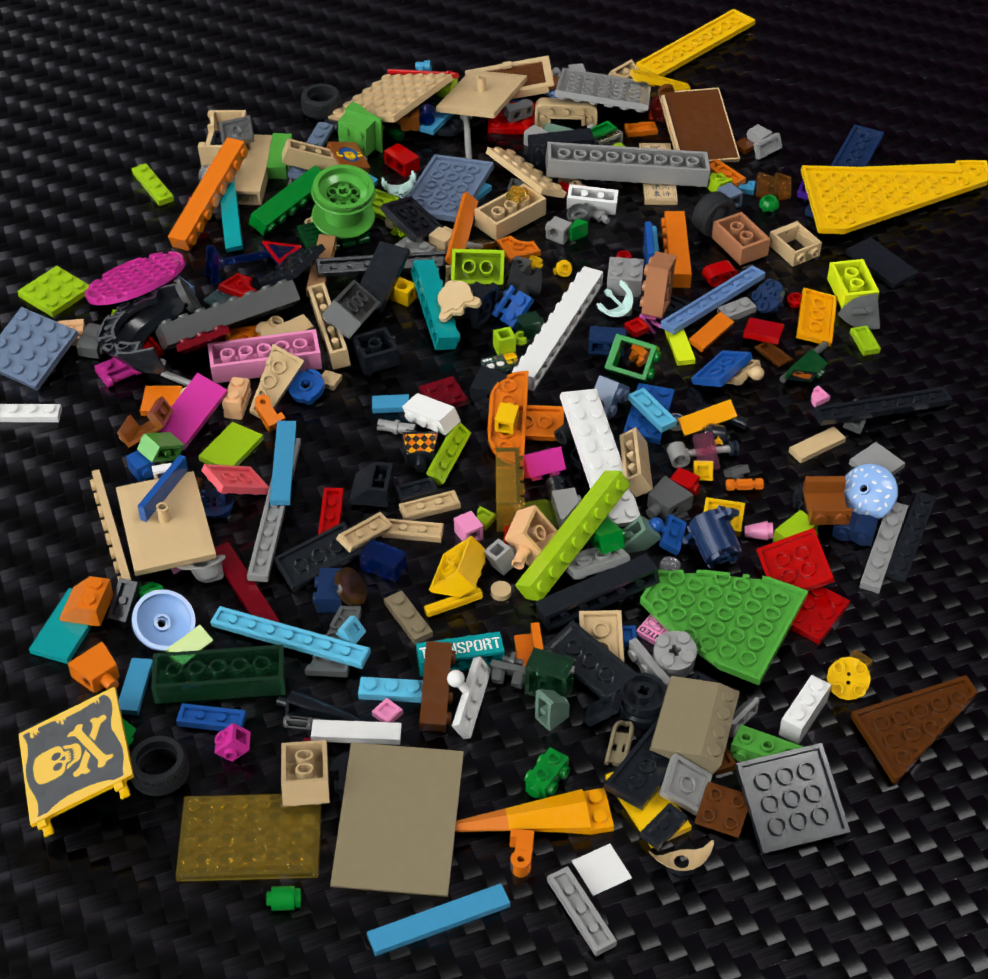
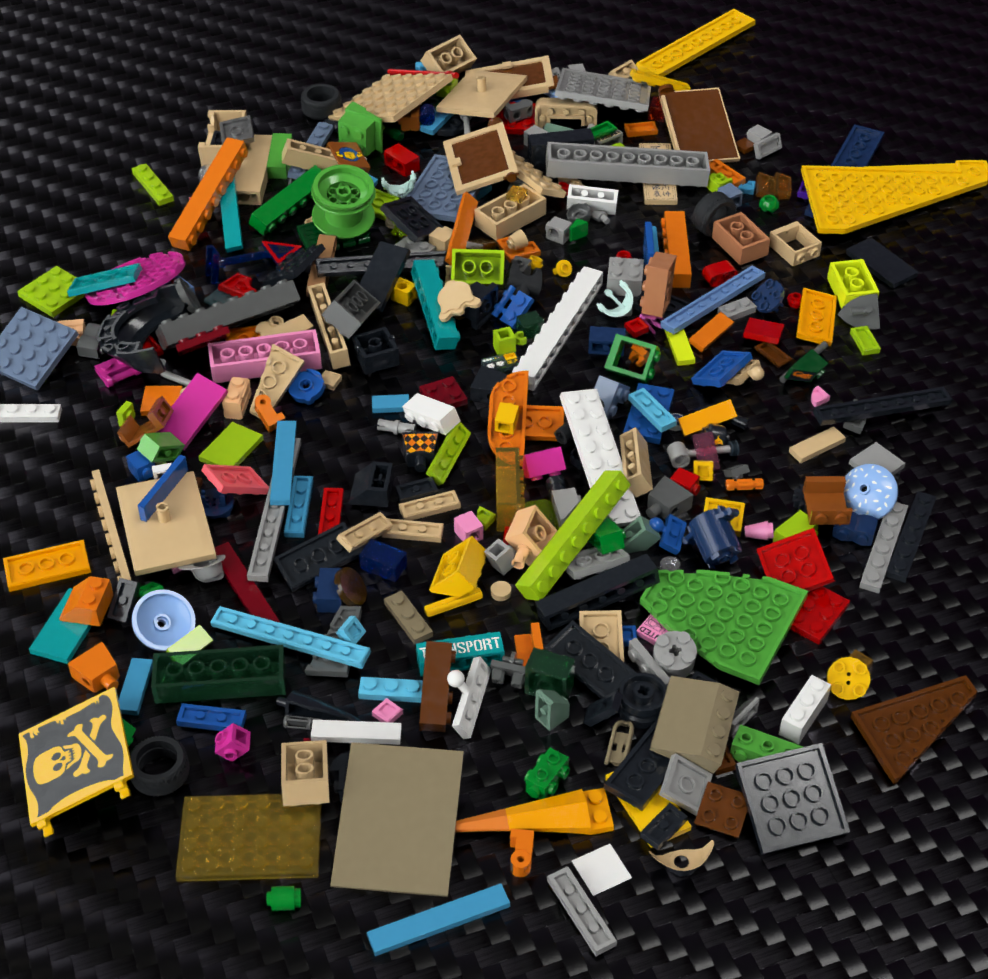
none -> light orange tile [3,539,91,592]
none -> teal tile [67,263,142,297]
none -> lime plate [116,401,135,426]
none -> dark azure tile [284,476,313,538]
none -> tan brick [420,35,477,73]
none -> door [443,117,519,195]
none -> tan hat [506,229,528,250]

